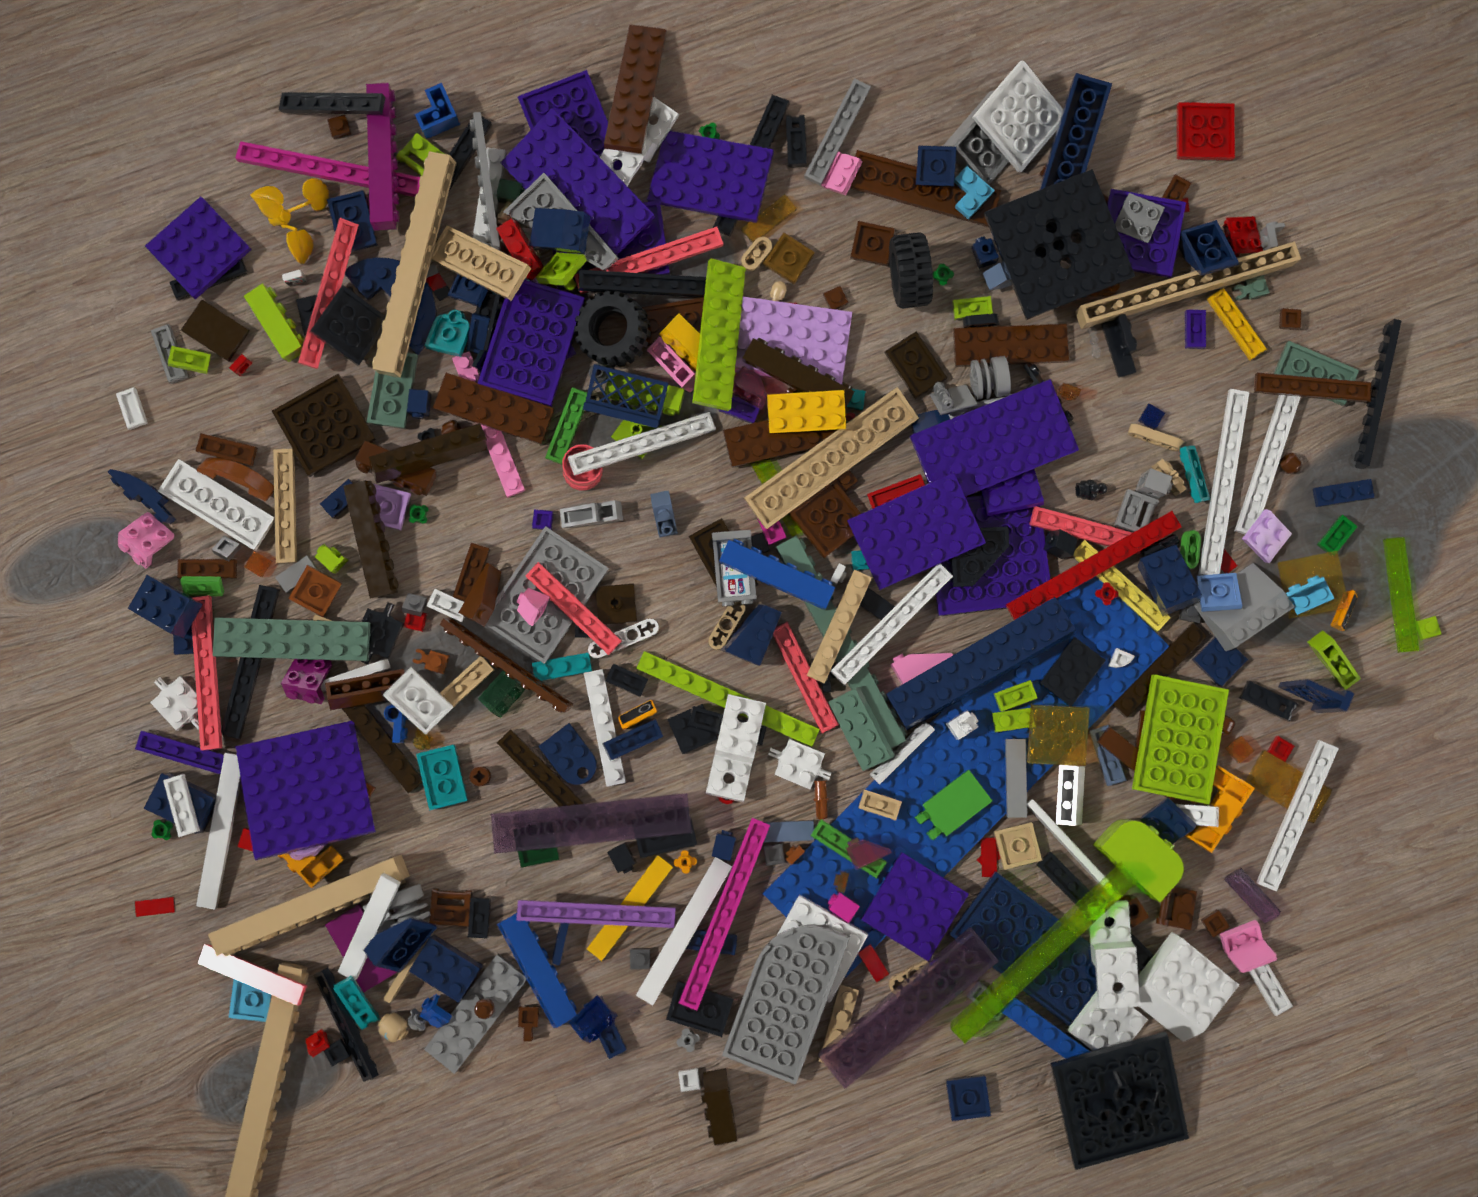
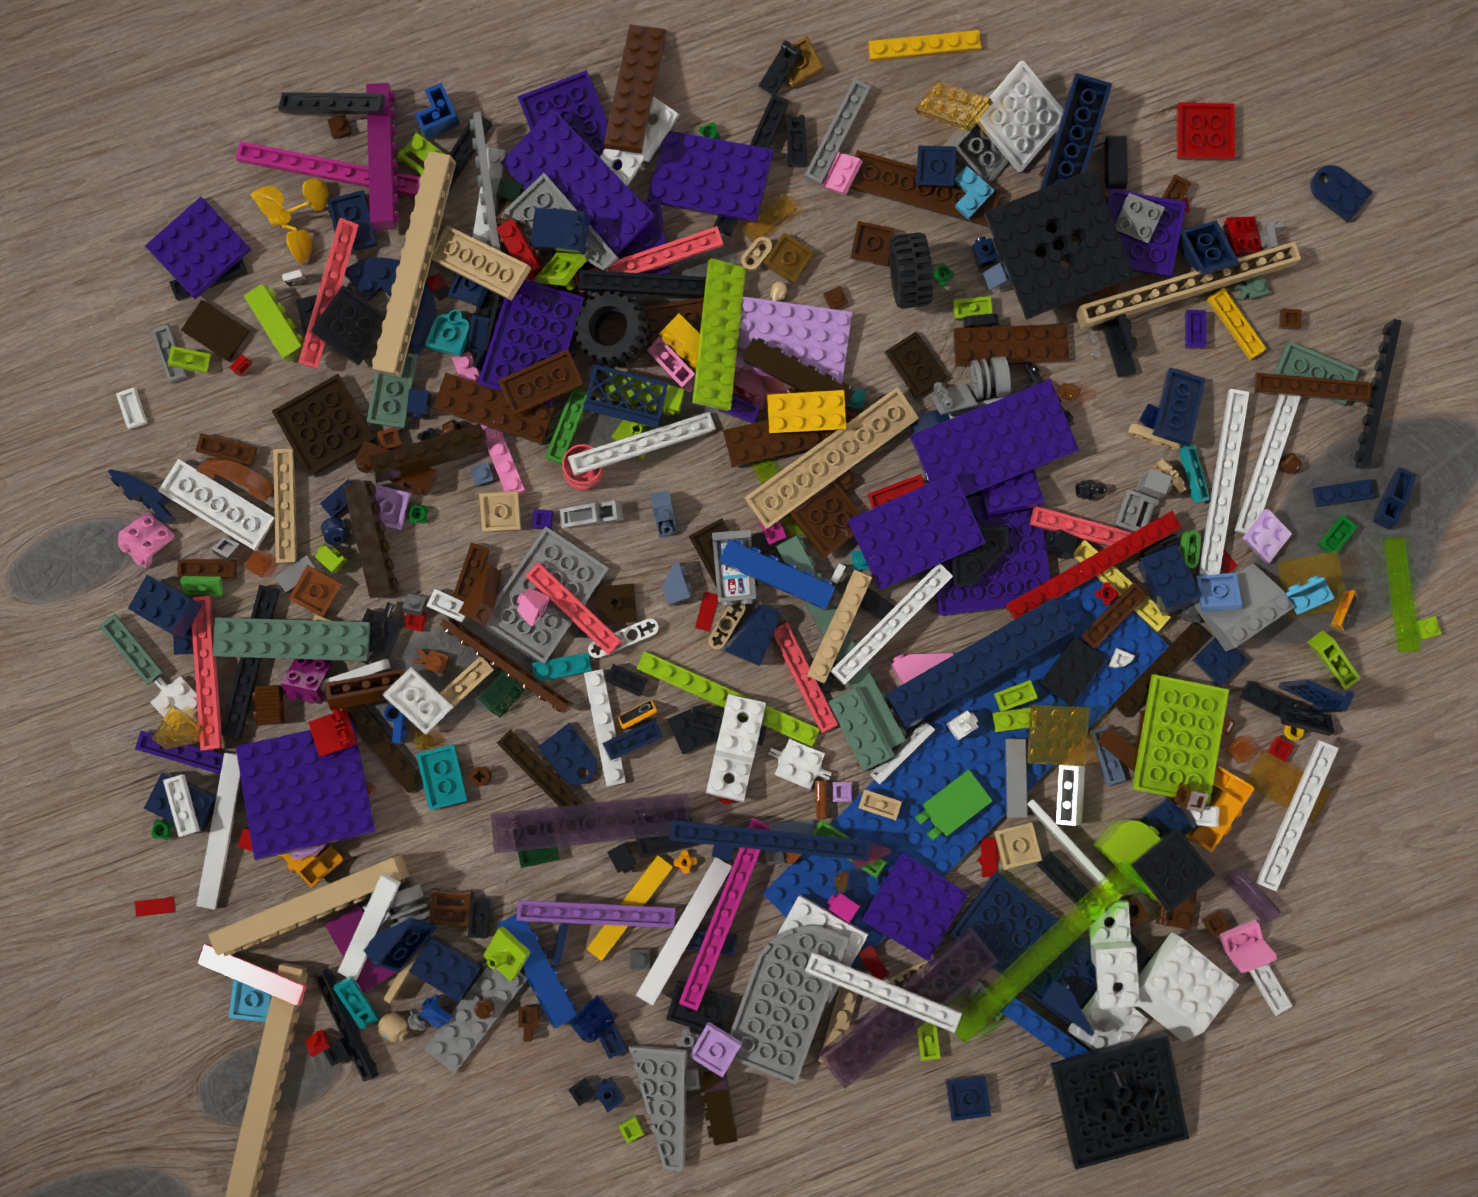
none -> sand green plate [99,614,164,685]
none -> clear yellow plate [151,706,205,749]
none -> reddish brown brick [252,685,285,726]
none -> red hinge [308,708,358,757]
none -> dark blue head [321,517,348,545]
none -> dark orange plate [377,427,402,450]
none -> sand blue plate [470,462,494,487]
none -> tan plate [479,491,521,531]
none -> lime tile [483,926,531,982]
none -> reddish brown plate [498,349,584,416]
none -> black plate [568,1077,595,1106]
none -> dark blue brick [594,1078,625,1113]
none -> lime tile [618,1115,645,1144]
none -> light grey wing [629,1045,687,1171]
none -> sand blue slope [662,561,693,606]
none -> dark blue plate [670,820,871,861]
none -> lavender plate [689,1022,743,1077]
none -> red sticker [695,591,718,632]
none -> black plate [758,40,802,96]
none -> pearl gold plate [775,36,825,89]
none -> white tile [805,952,962,1033]
none -> lavender tile [832,782,852,802]
none -> yellow plate [868,30,981,62]
none -> clear yellow plate [915,81,993,131]
none -> lime plate [915,1019,941,1061]
none -> dark blue slope [1041,979,1094,1036]
none -> reddish brown tile [1080,582,1148,650]
none -> black beam [1104,136,1128,189]
none -> black plate [1129,827,1215,913]
none -> dark blue plate [1152,367,1206,447]
none -> brick [1174,783,1209,812]
none -> black plate [1279,704,1334,736]
none -> yellow plate [1284,725,1304,741]
none -> dark blue plate [1310,165,1373,223]
none -> dark blue slope [1372,467,1416,530]

